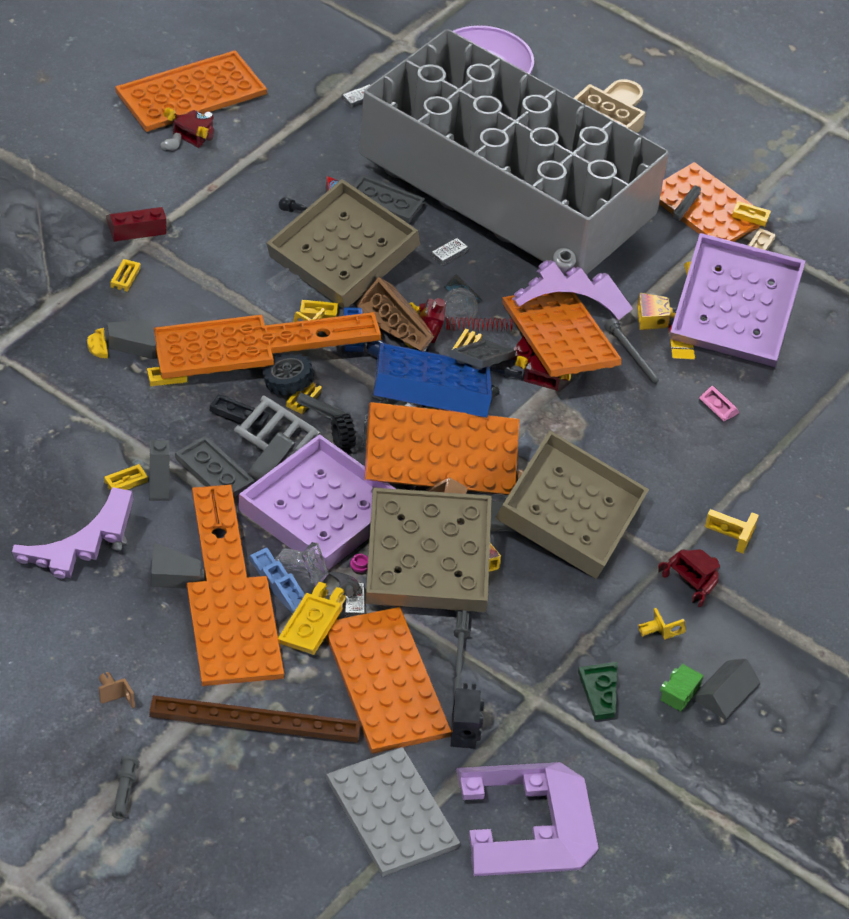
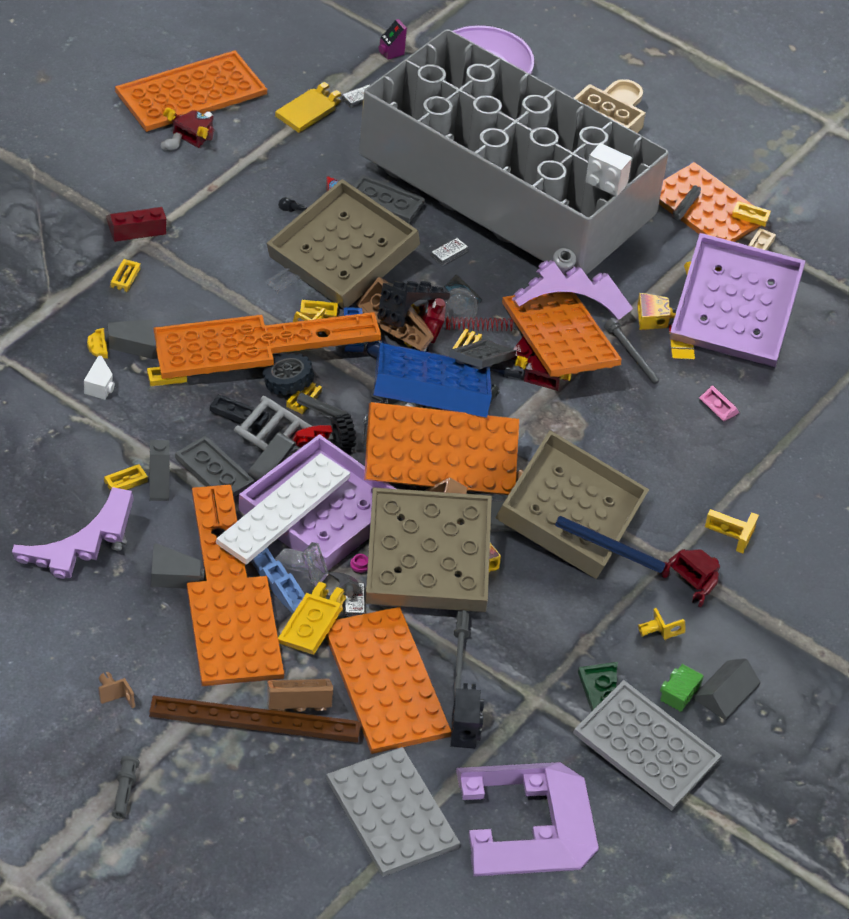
none -> white slope [84,356,115,400]
none -> white plate [216,453,350,564]
none -> medium nougat slope [267,679,333,711]
none -> yellow tile [275,82,341,133]
none -> red slope [292,425,332,447]
none -> black bracket [377,281,450,327]
none -> magenta slope [379,19,407,60]
none -> dark blue axle [555,516,665,573]
none -> light grey plate [573,680,722,811]
none -> white brick [585,143,632,197]

